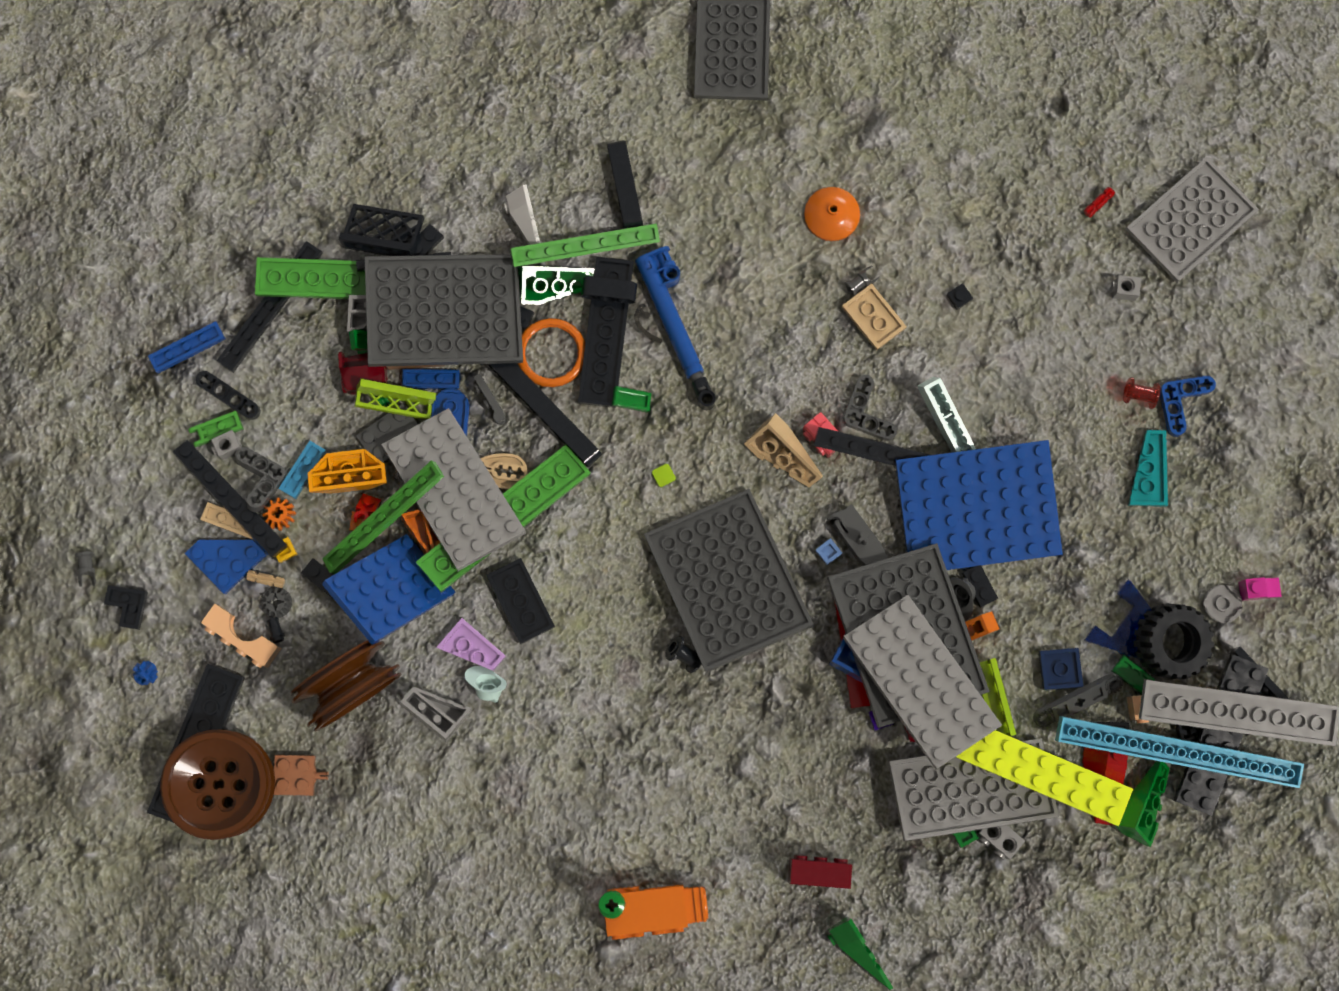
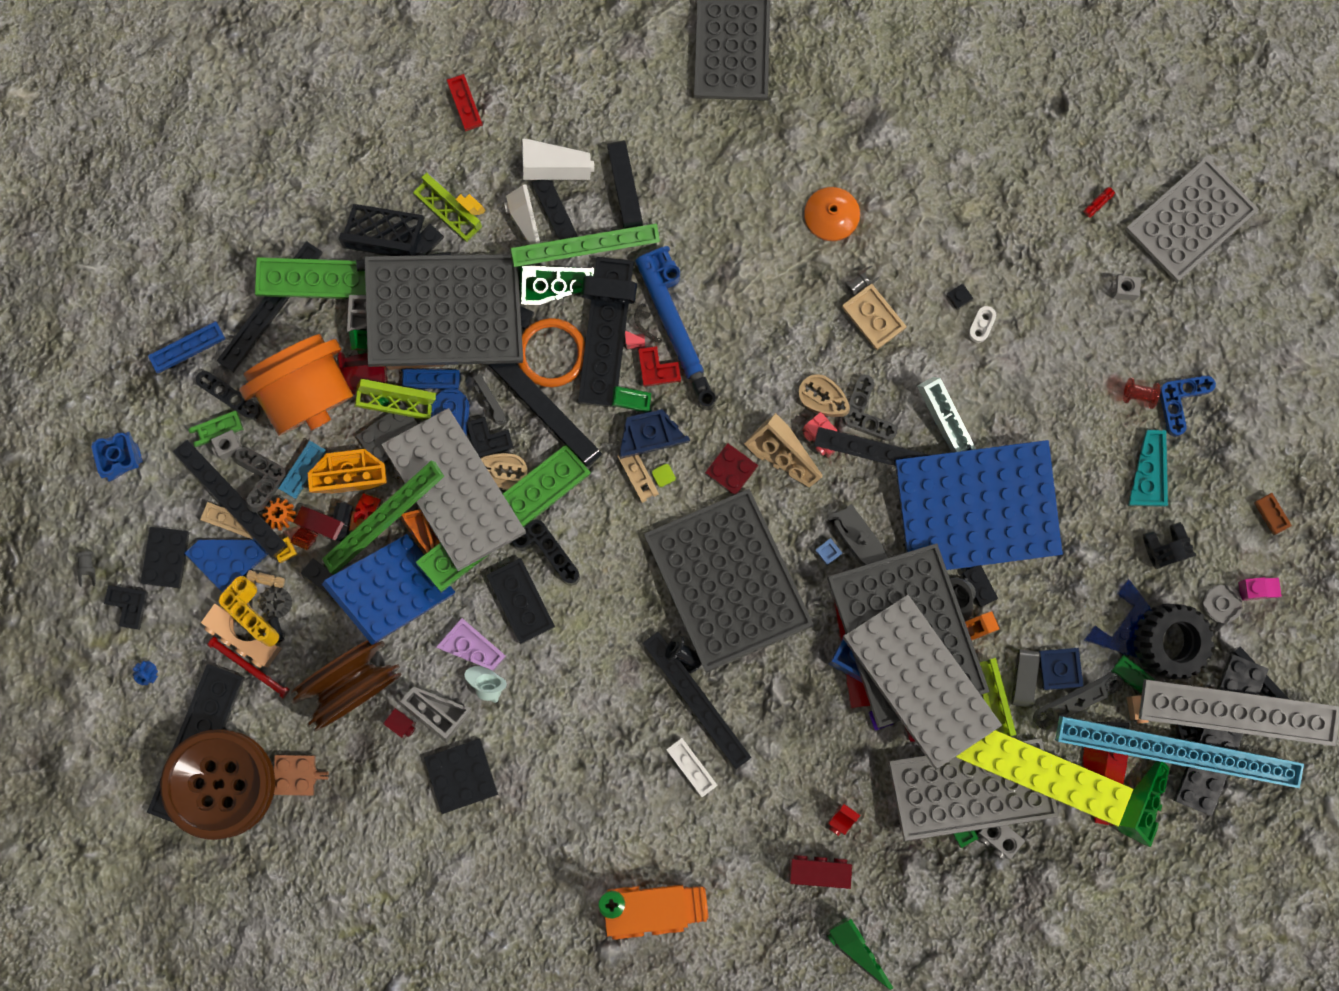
none -> blue piece [91,431,143,482]
none -> black plate [140,527,190,589]
none -> red bar [207,636,290,699]
none -> yellow beam [219,576,279,647]
none -> orange piece [239,334,353,436]
none -> clear red plate [290,527,318,551]
none -> dark red slope [293,506,344,541]
none -> black piece [327,502,353,542]
none -> dark red brick [383,708,416,739]
none -> lime fence [413,172,482,242]
none -> black plate [424,738,499,814]
none -> red plate [447,74,483,132]
none -> yellow slope [455,194,485,215]
none -> black plate [467,417,514,458]
none -> black beam [512,520,580,586]
none -> white slope [522,139,594,180]
none -> black plate [532,180,578,240]
none -> tan plate [617,455,659,503]
none -> dark blue wing [619,409,690,459]
none -> coral slope [625,331,645,349]
none -> red plate [638,346,681,387]
none -> black plate [642,632,752,769]
none -> white plate [667,738,718,797]
none -> dark red plate [705,443,758,495]
none -> tan piece [799,374,850,417]
none -> red arch [827,804,861,836]
none -> white plate [969,306,996,343]
none -> dark grey beam [1011,649,1040,708]
none -> black piece [1143,522,1196,569]
none -> dark orange plate [1254,493,1292,536]

